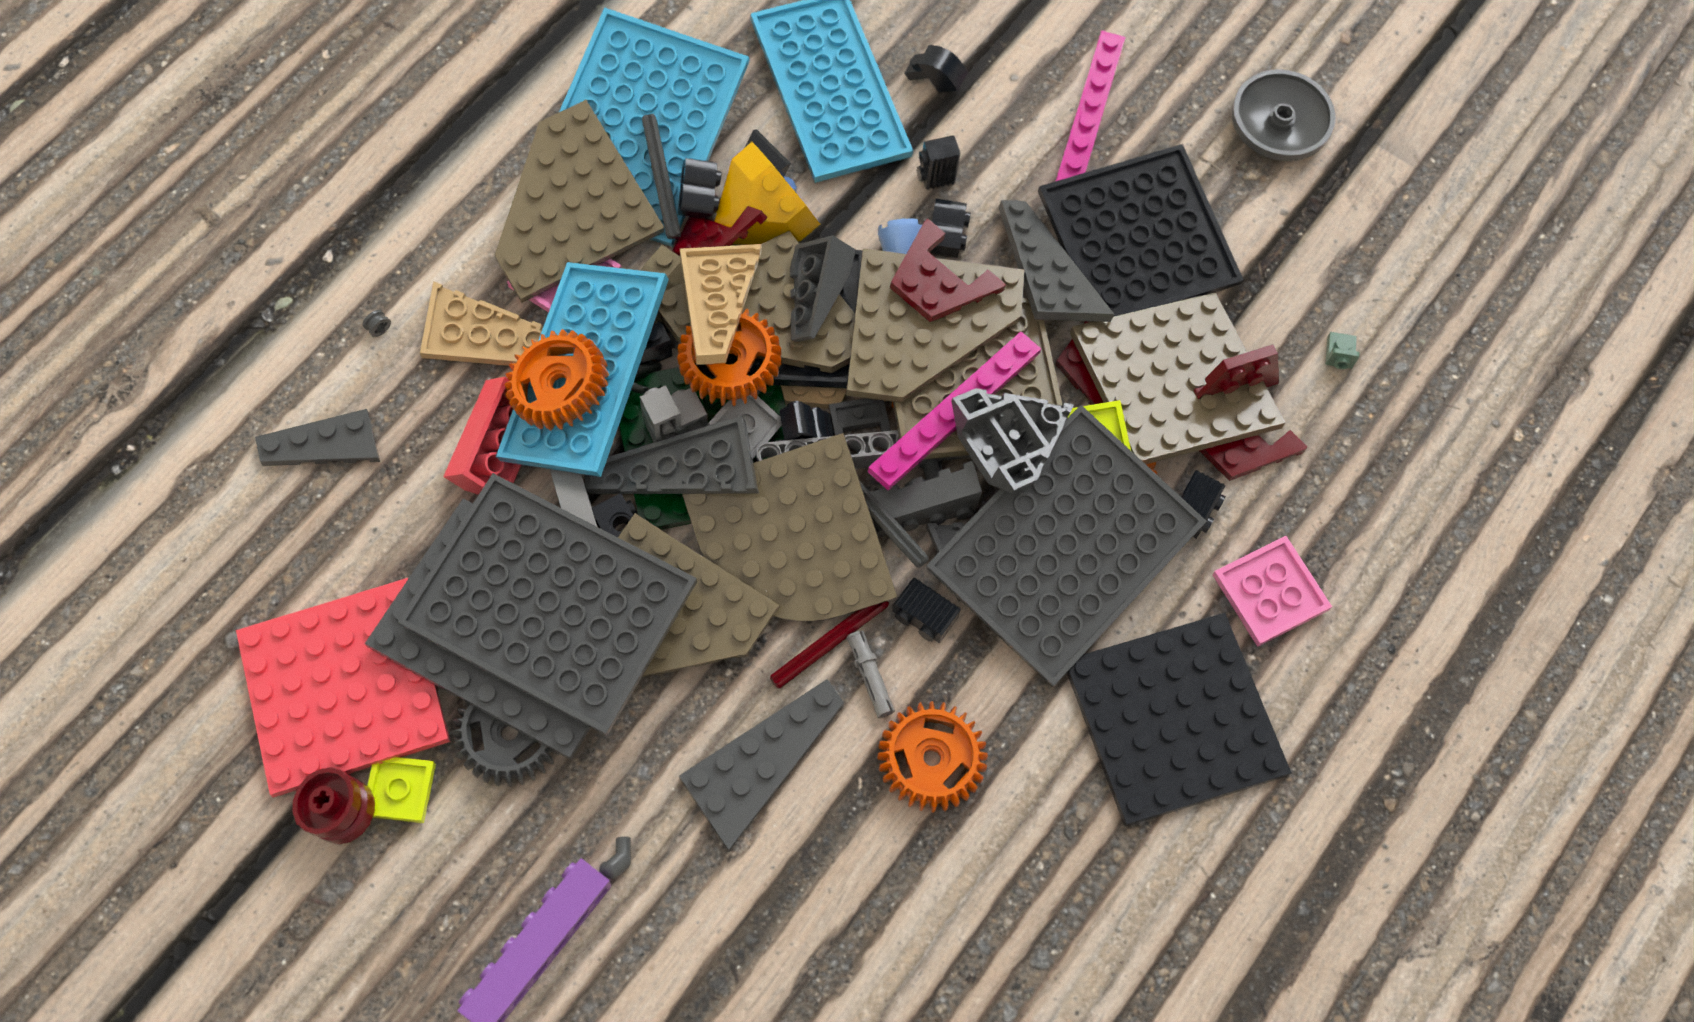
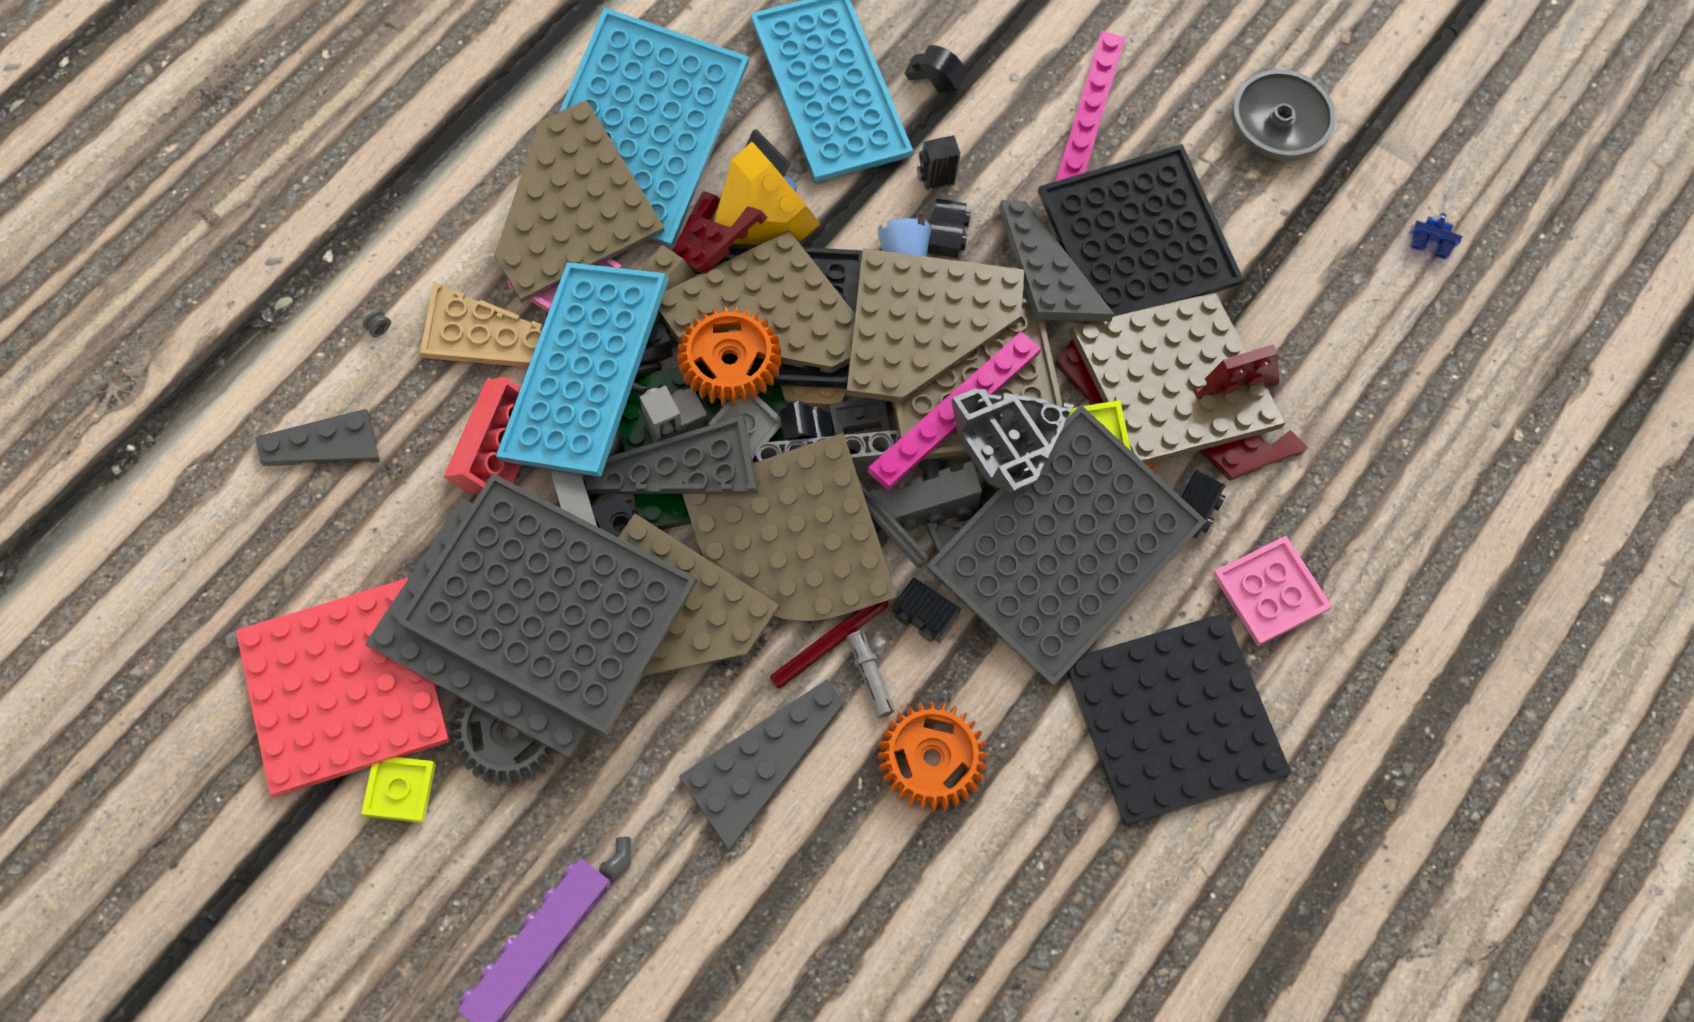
dark red wheel [293,767,375,845] -> none
orange gear [504,329,609,431] -> none
dark grey axle [642,114,681,240] -> none
black brick [678,158,721,219] -> none
tan wing [680,244,762,365] -> none
dark grey wedge [790,235,856,342] -> none
wing [890,218,1006,322] -> none
sand green bracket [1325,332,1359,369] -> none
none -> clear blue hips [1409,212,1463,259]

